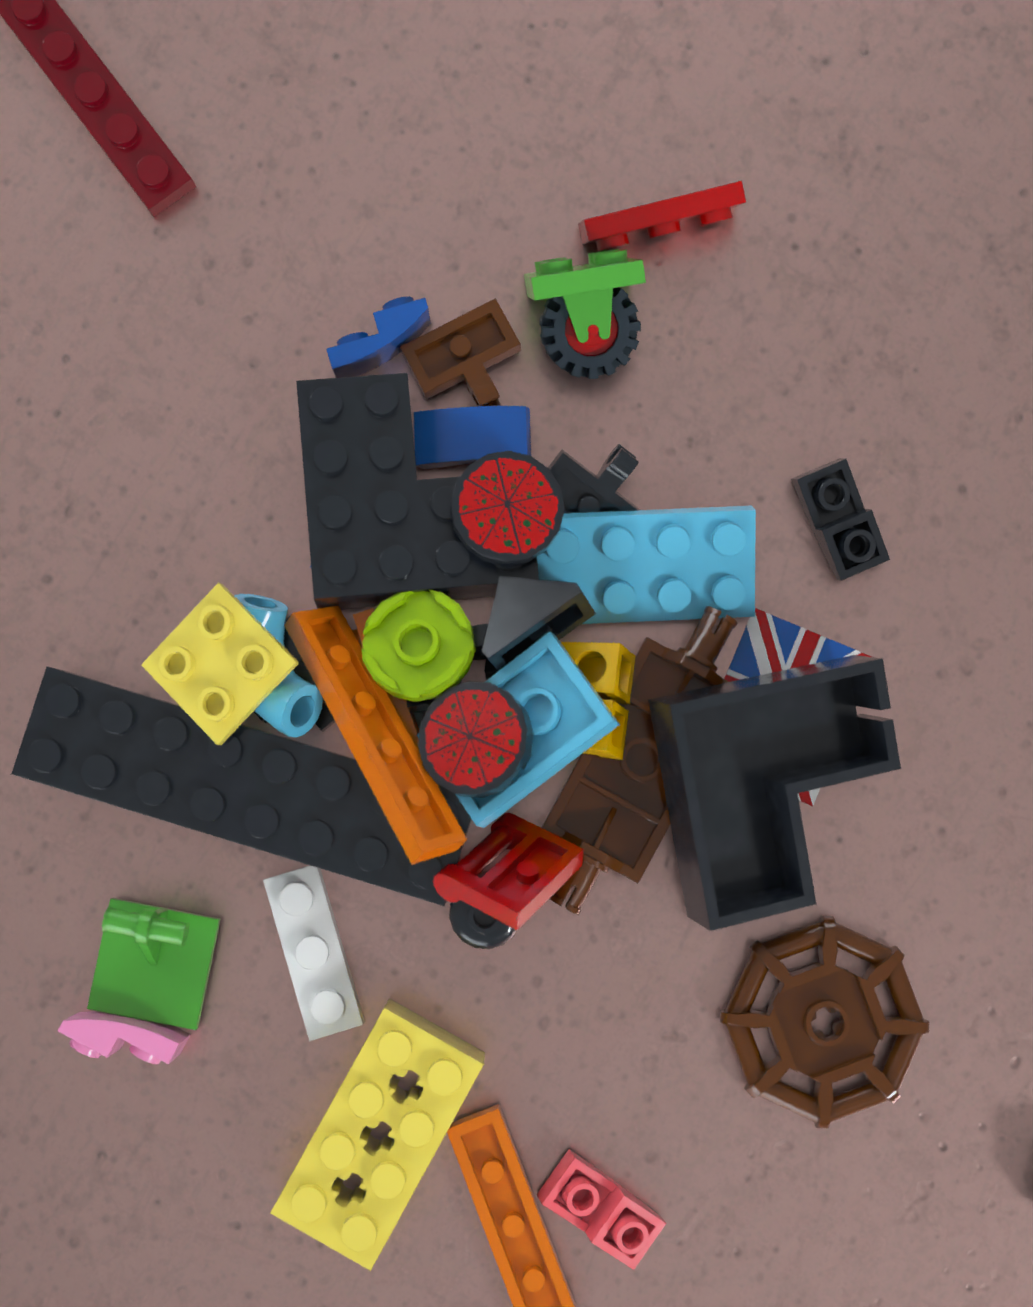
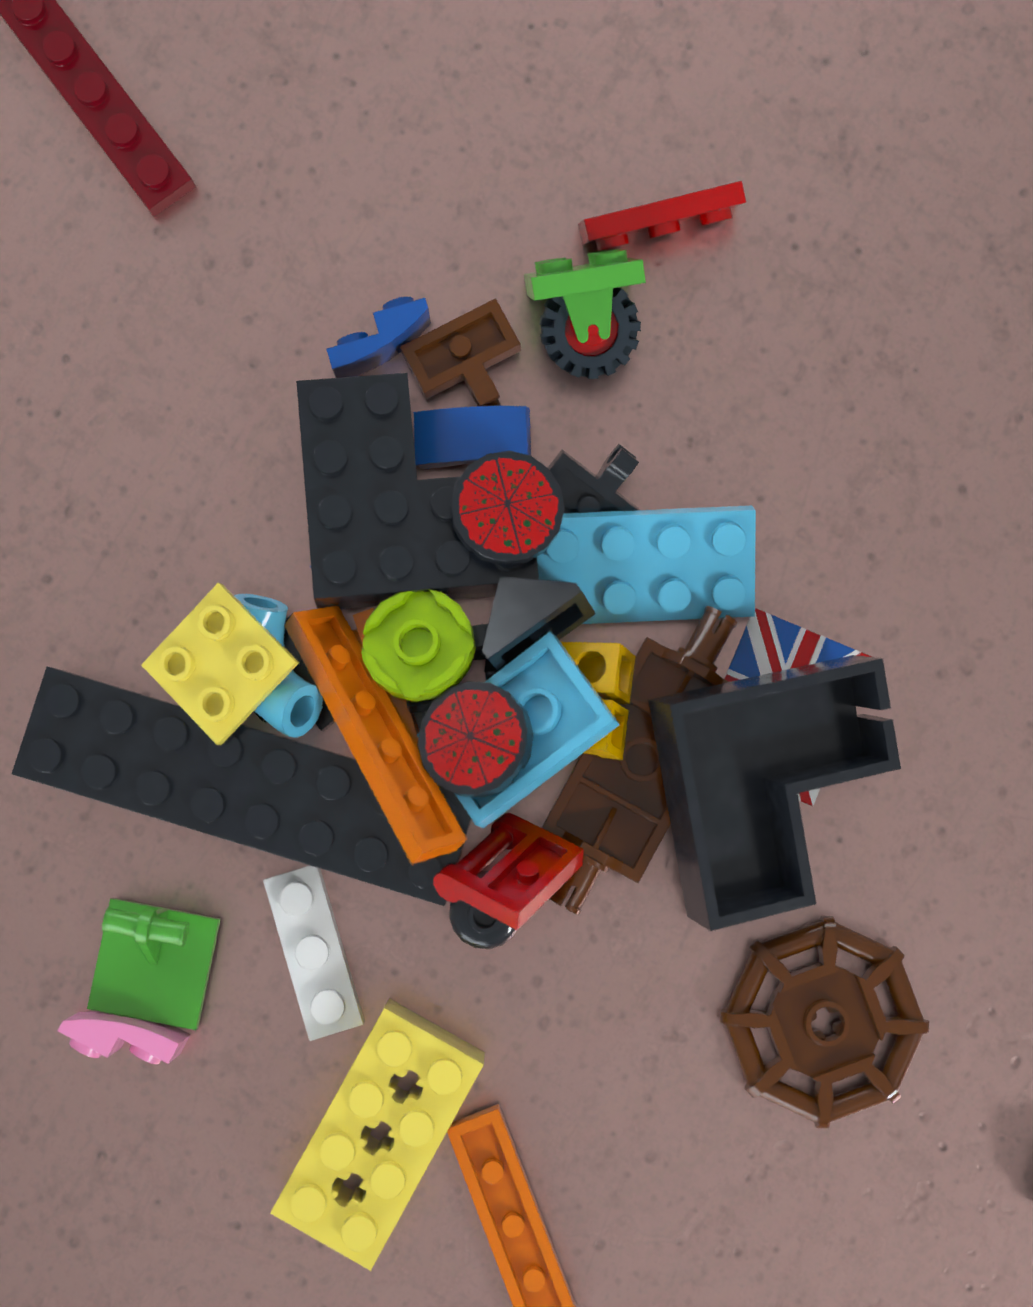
coral slope [536,1149,667,1270] -> none
black slope [791,458,890,581] -> none

